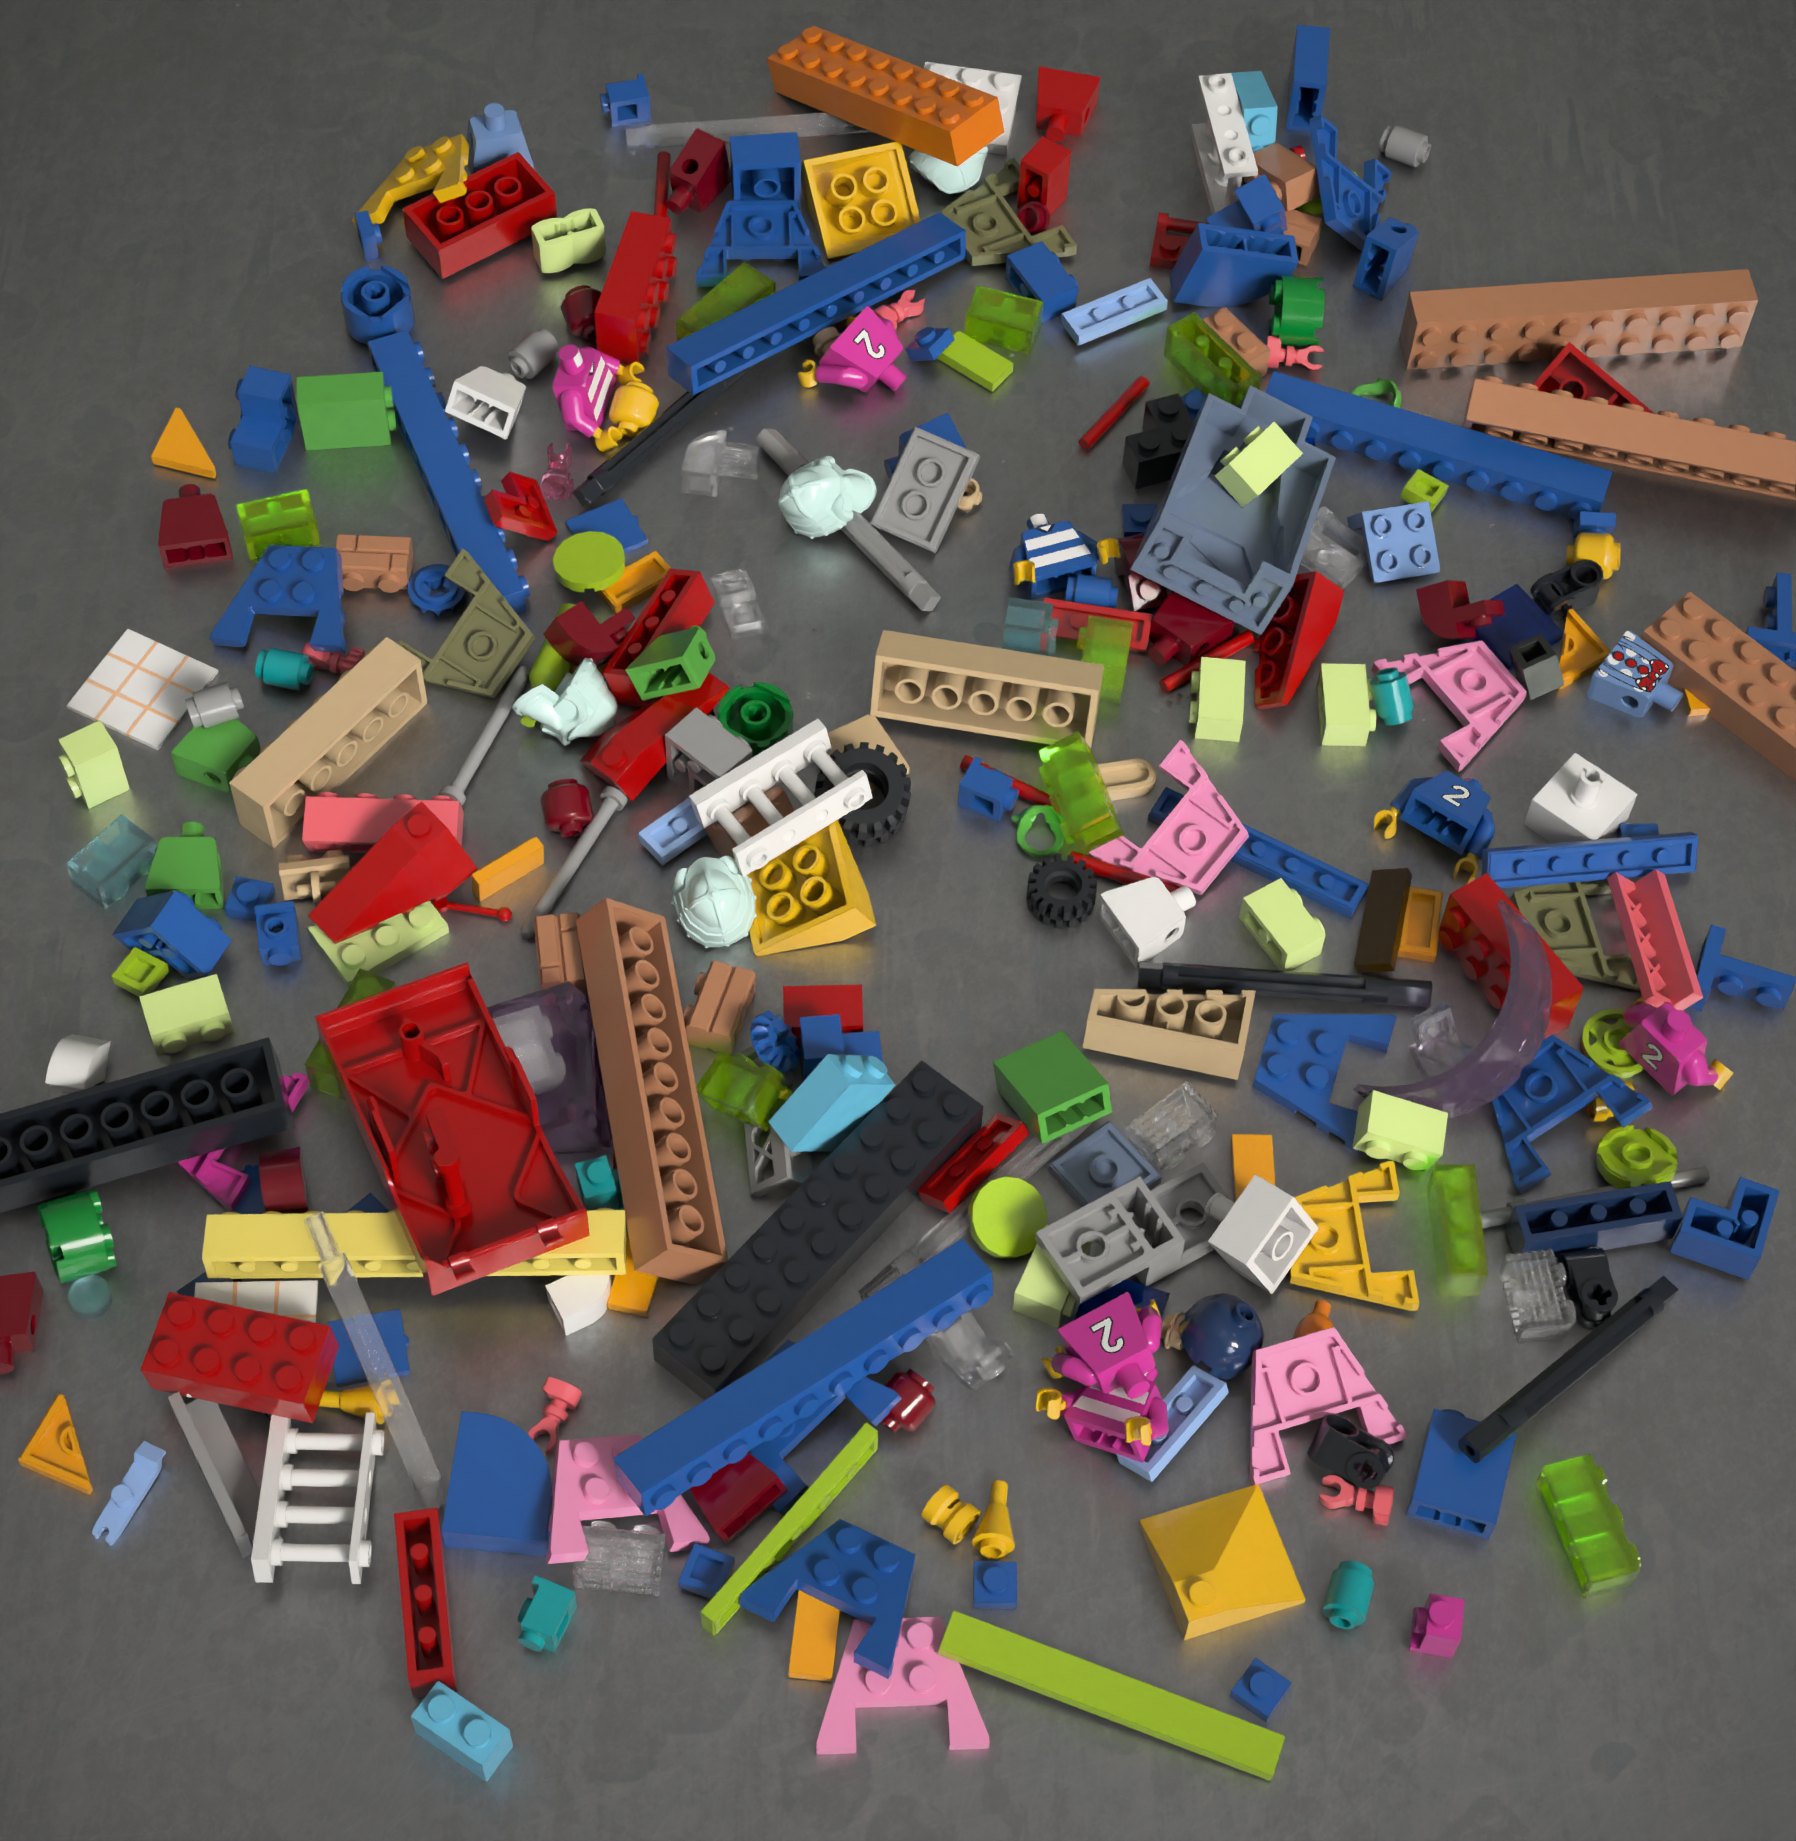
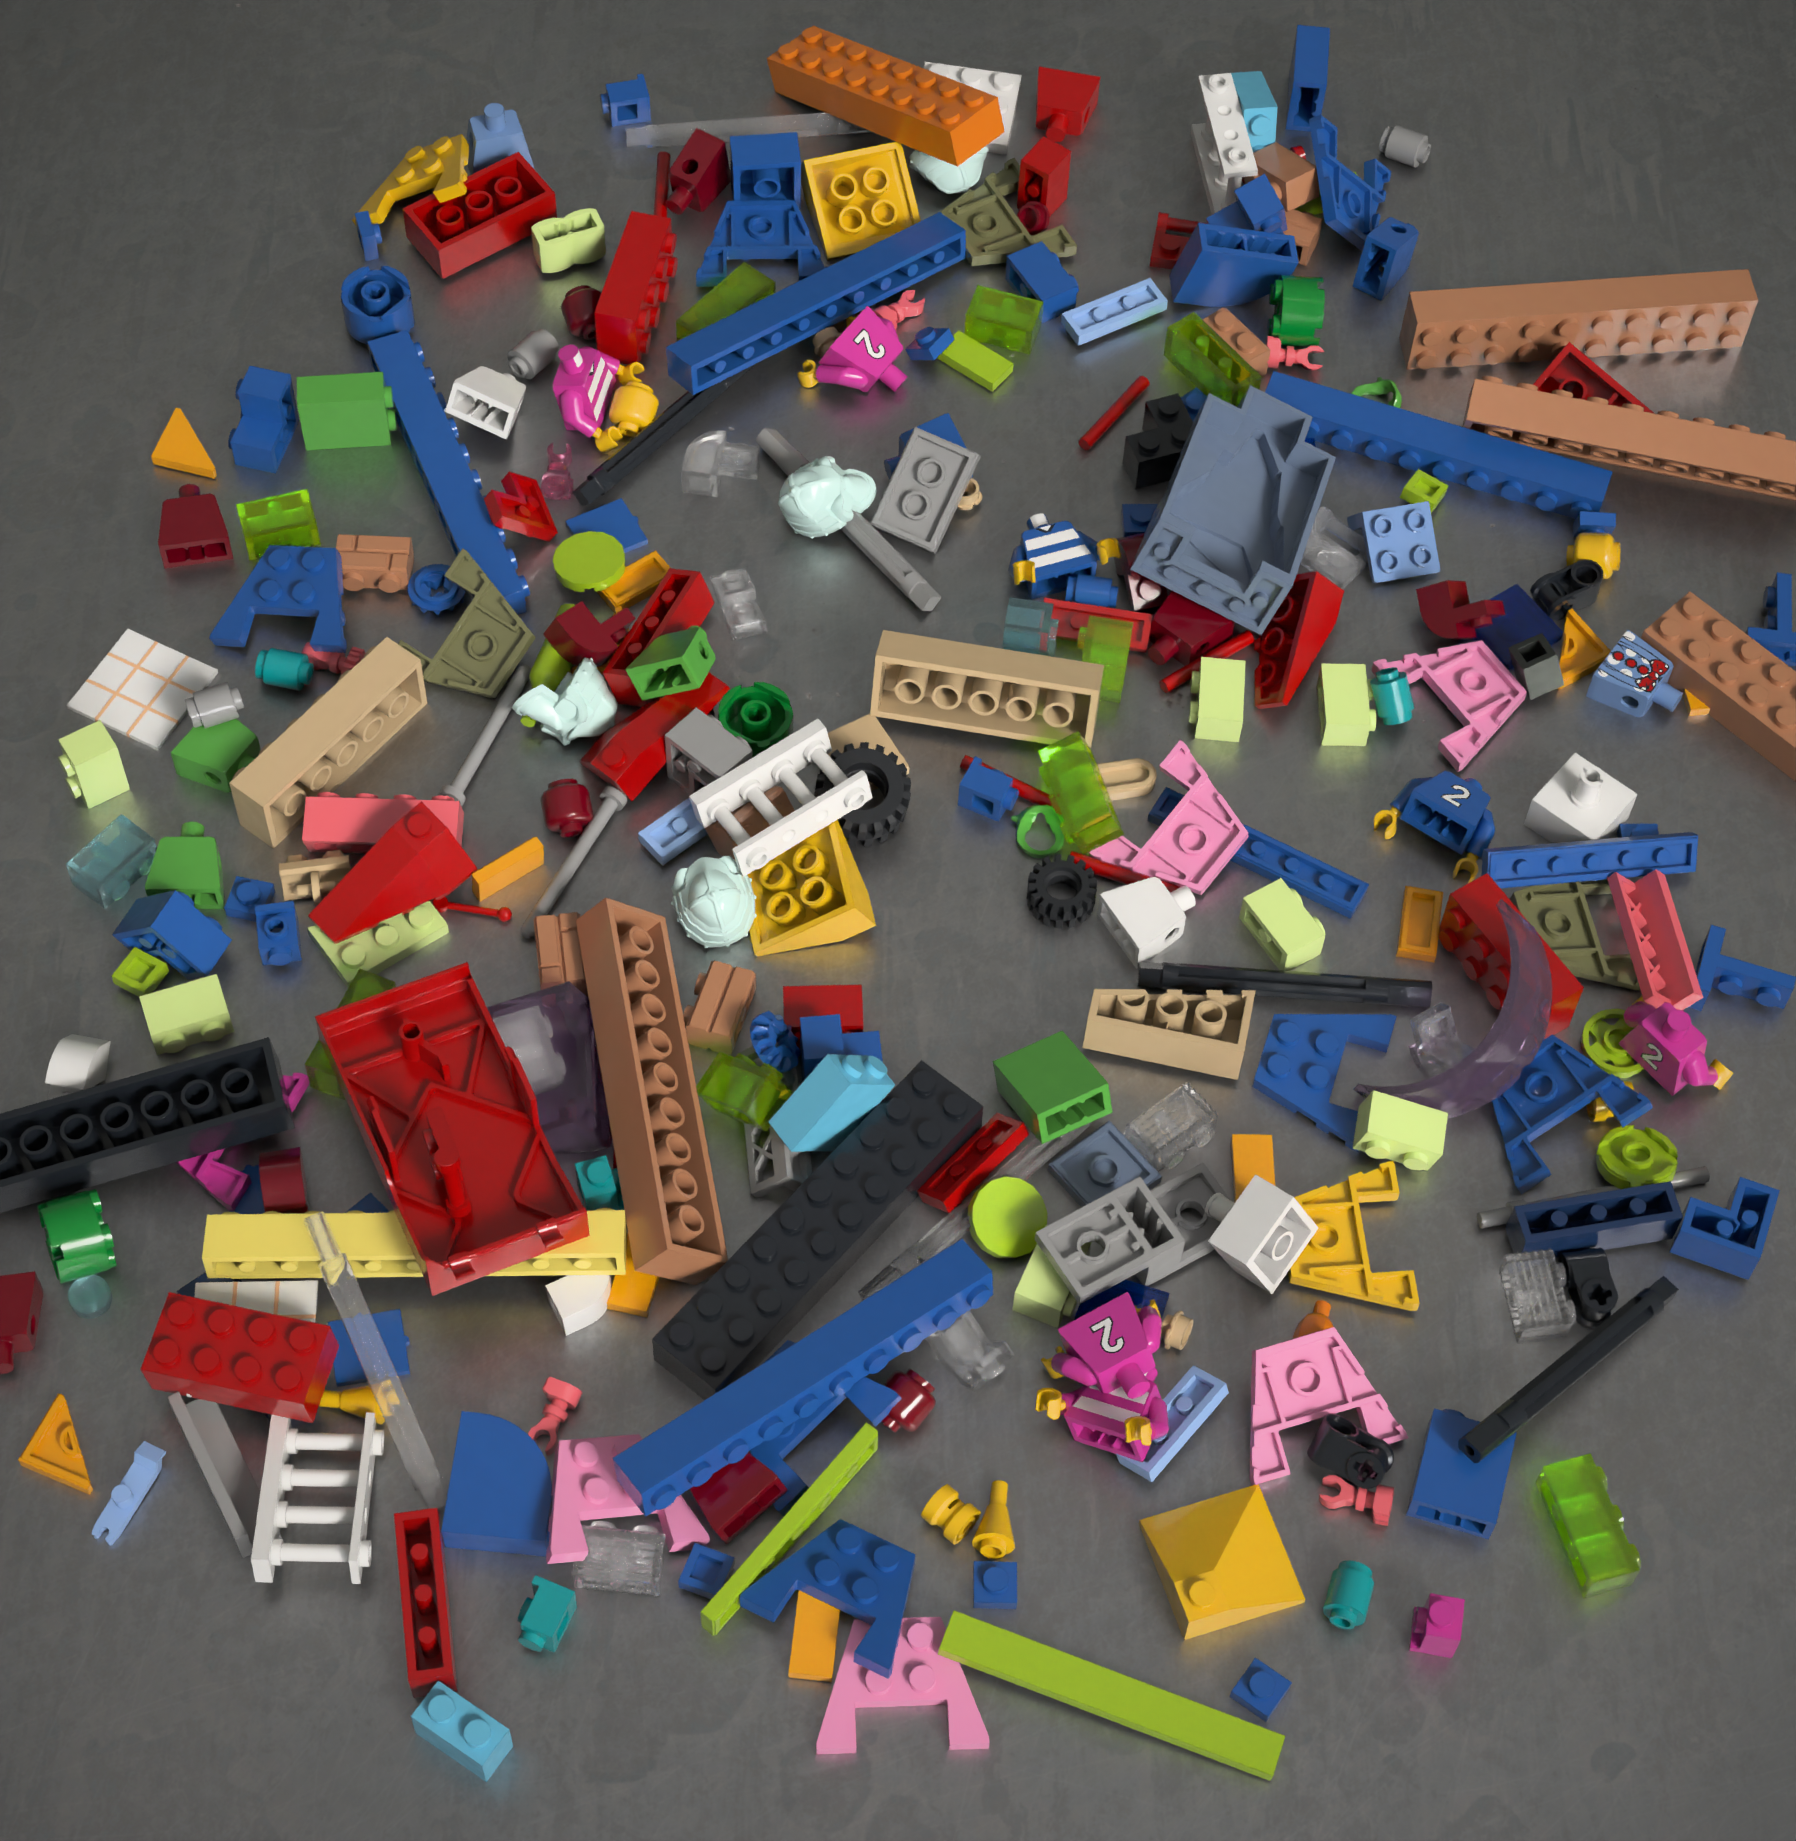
dark blue cylinder [1179,1293,1264,1380] -> none
yellowish green brick [1215,422,1303,508] -> none
dark brown tile [1354,868,1412,973] -> none
clear neon green brick [1426,1164,1488,1296] -> none

